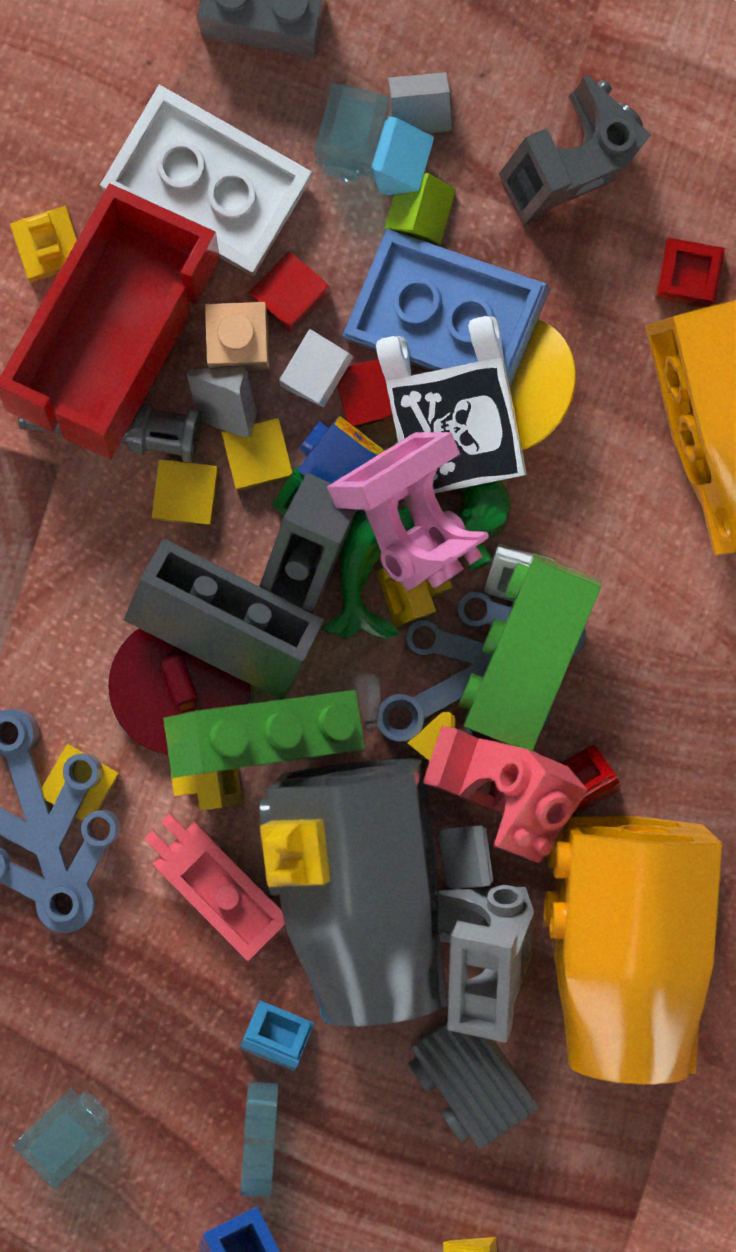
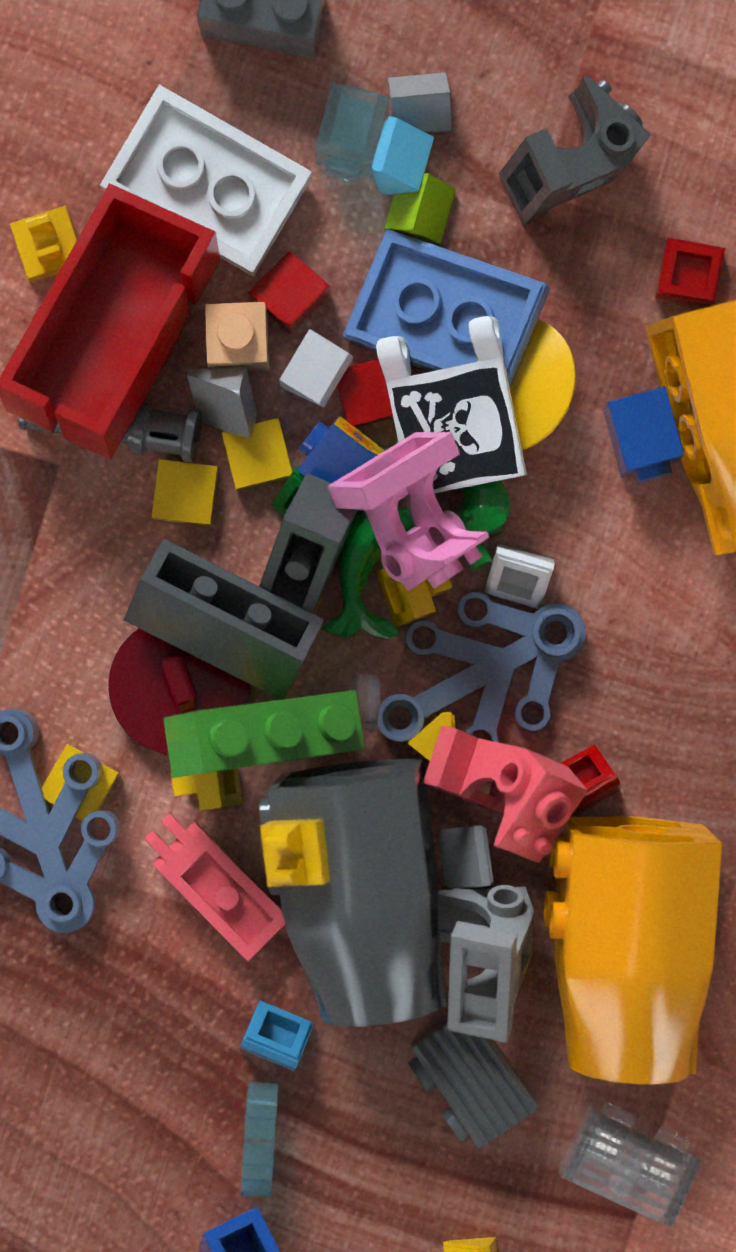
clear light blue brick [12,1088,112,1189] -> none
bright green brick [458,553,601,751] -> none
none -> clear brick [558,1101,702,1228]
none -> blue brick [603,387,684,483]

